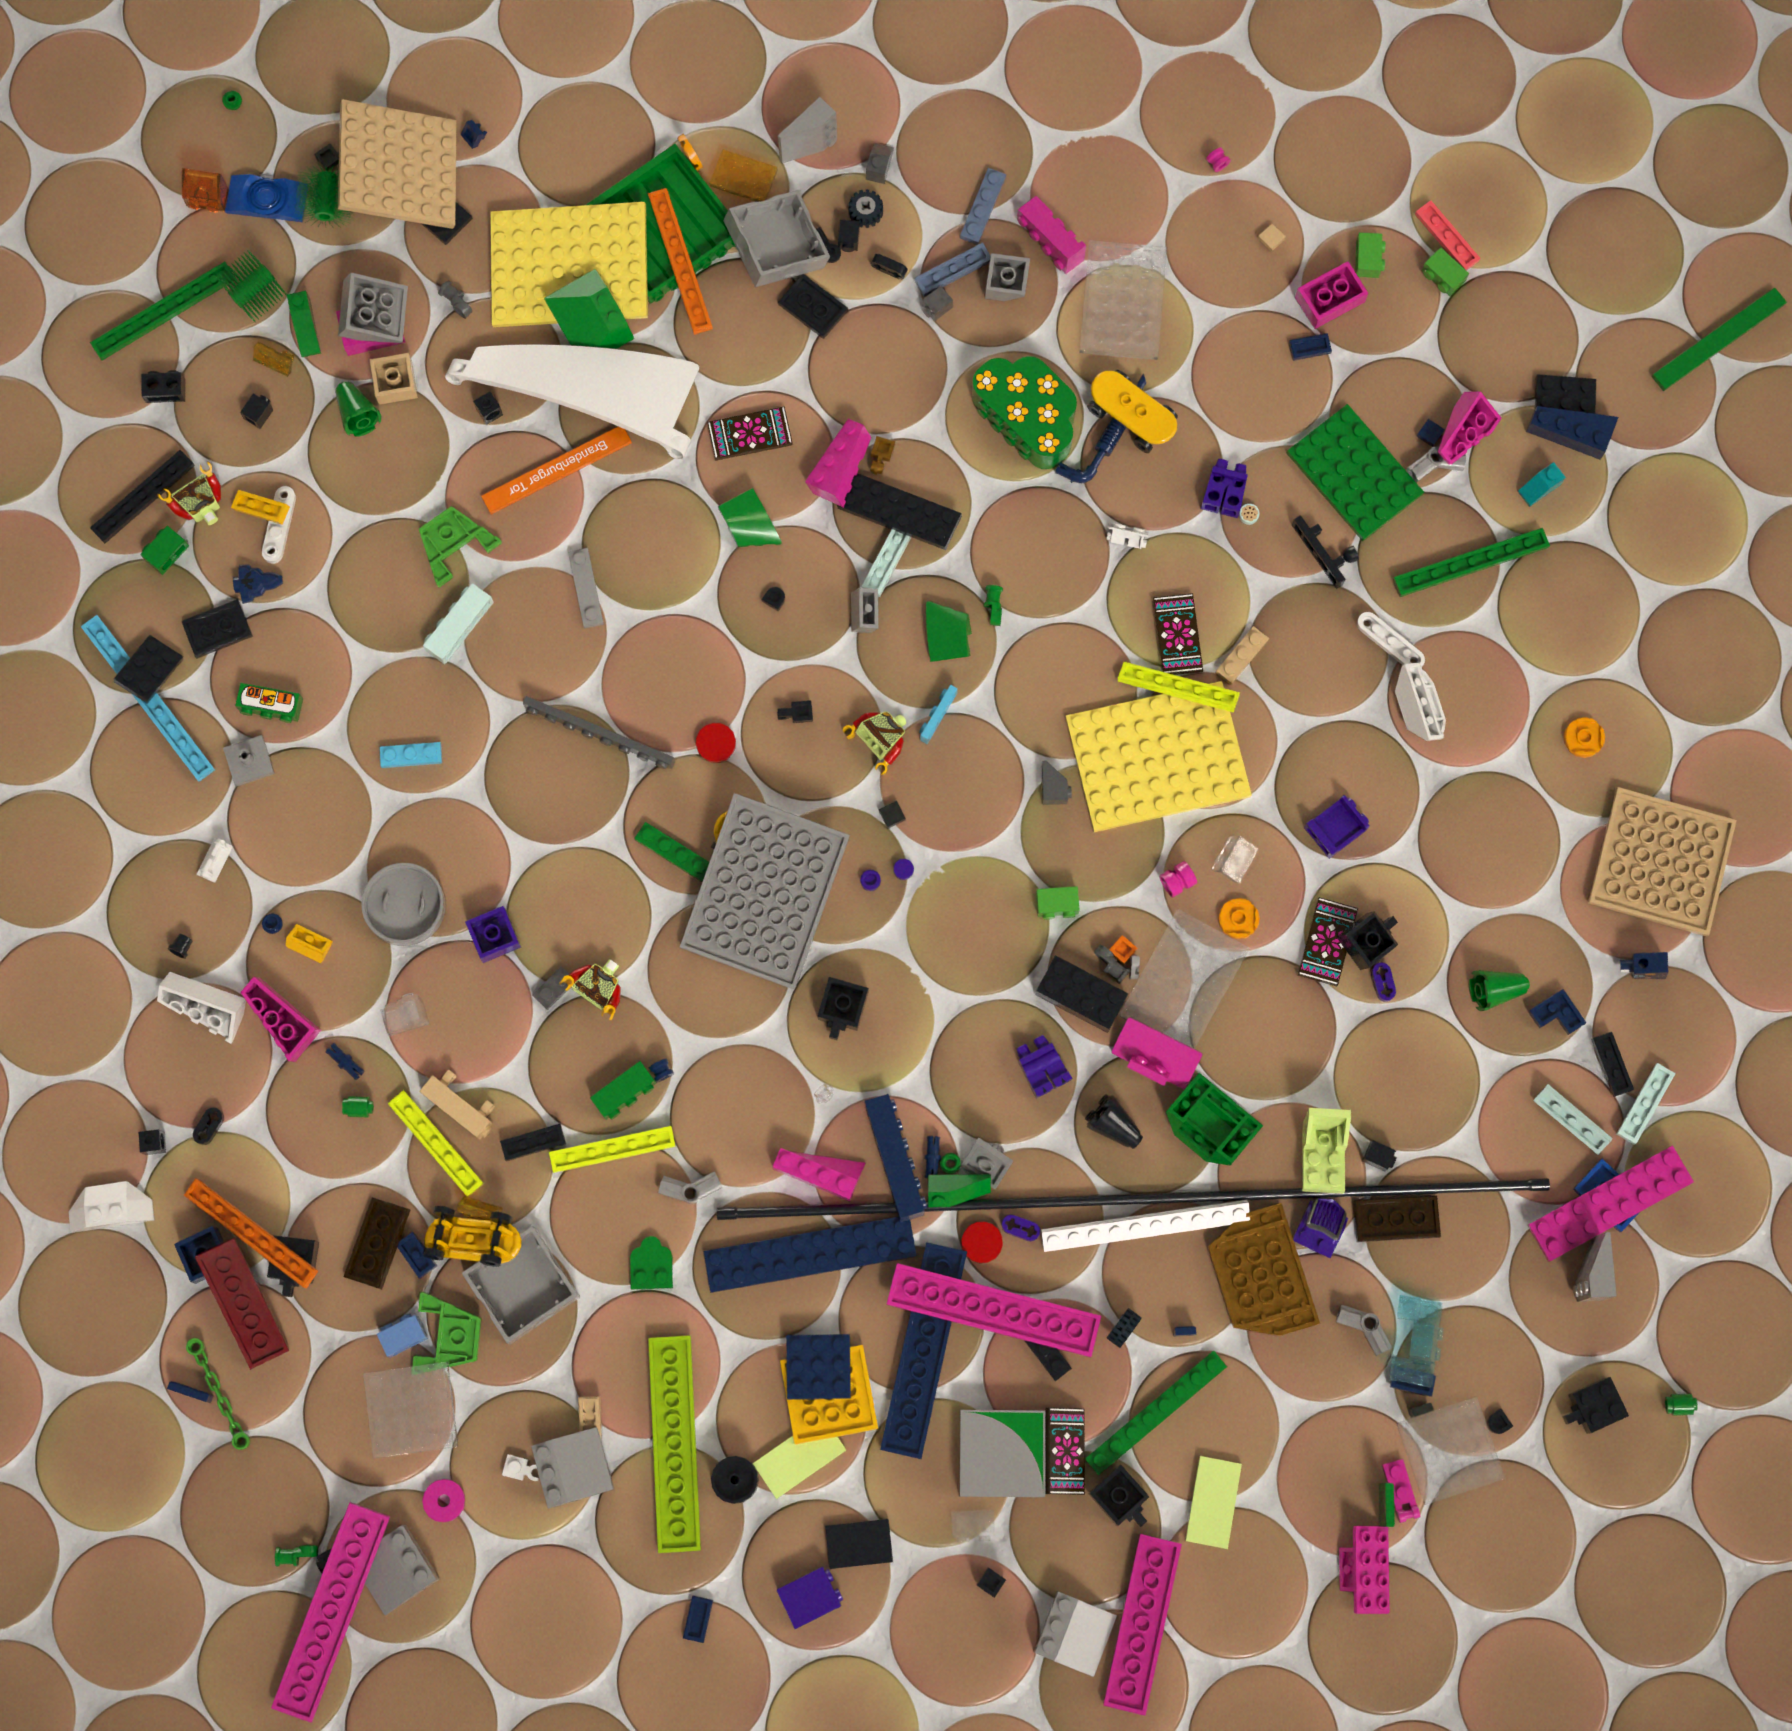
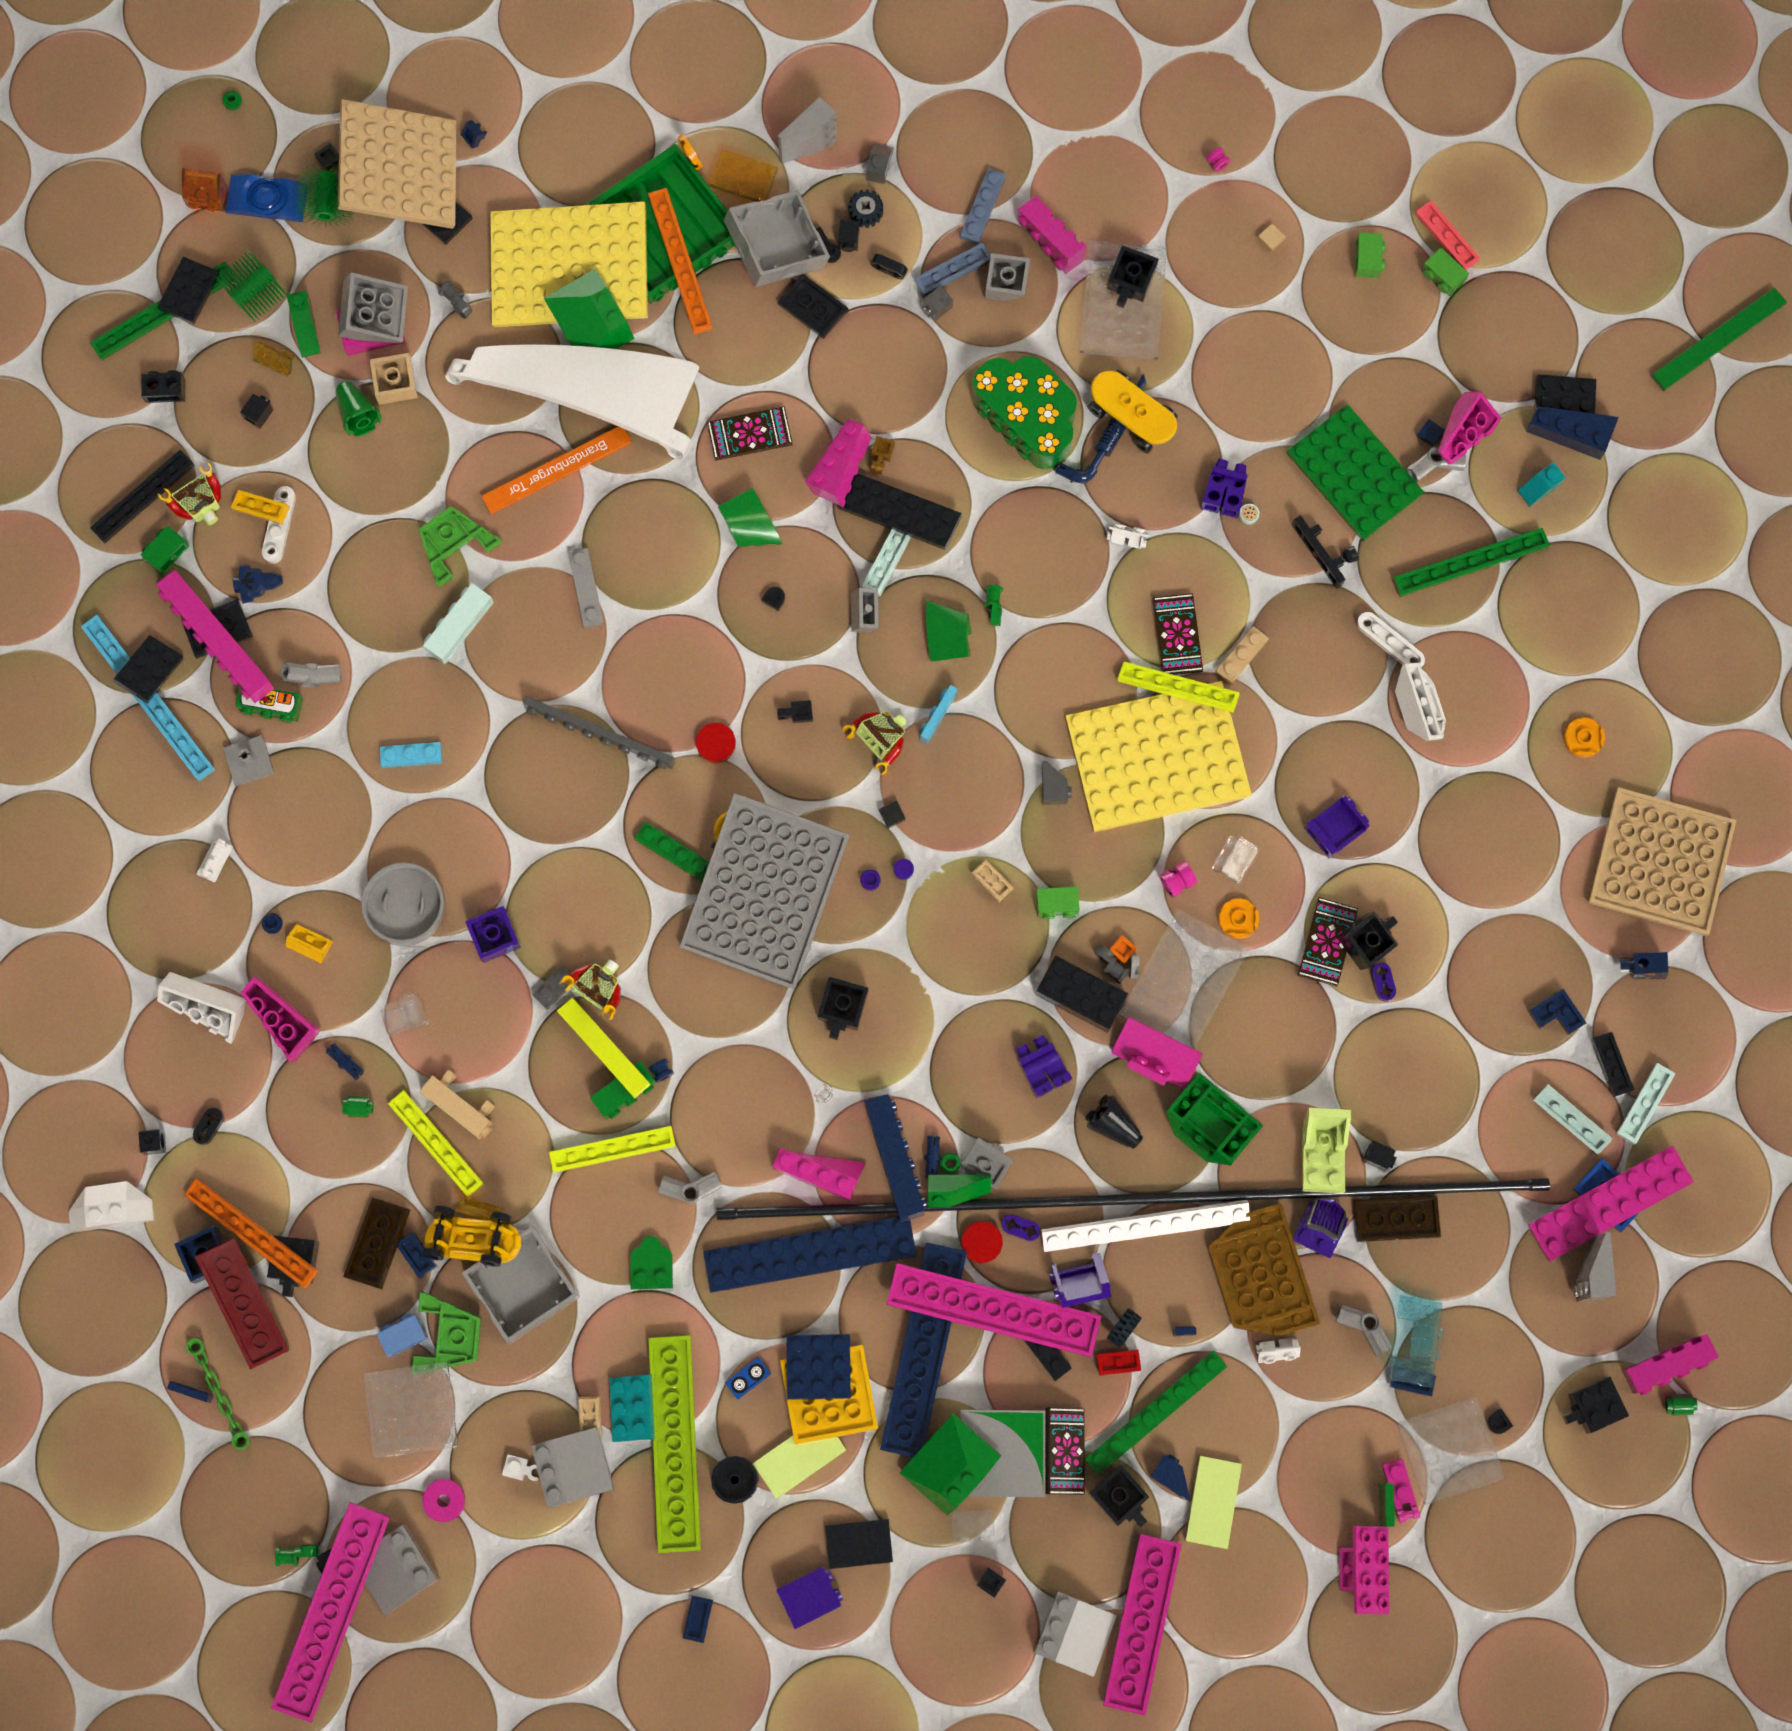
black piece [168,934,193,959] -> none
black brick [473,391,503,425] -> none
black plate [500,1124,566,1162] -> none
dark blue tile [1289,333,1332,361] -> none
dark pink brick [1295,261,1368,329] -> none
pearl dark grey tile [1408,1403,1434,1418] -> none
green cone [1469,970,1530,1011] -> none
none -> dark pink brick [156,570,274,703]
none -> black plate [157,257,220,325]
none -> light grey piece [280,662,342,688]
none -> neon yellow tile [557,998,650,1098]
none -> teal plate [609,1375,655,1442]
none -> tile [725,1357,771,1400]
none -> green slope [899,1413,1002,1516]
none -> tan plate [971,859,1014,903]
none -> panel [1049,1253,1111,1308]
none -> red plate [1096,1350,1141,1376]
none -> black hinge [1107,245,1159,308]
none -> dark blue slope [1150,1454,1190,1500]
none -> white hinge [1256,1337,1301,1364]
none -> dark pink wedge [1622,1334,1719,1396]

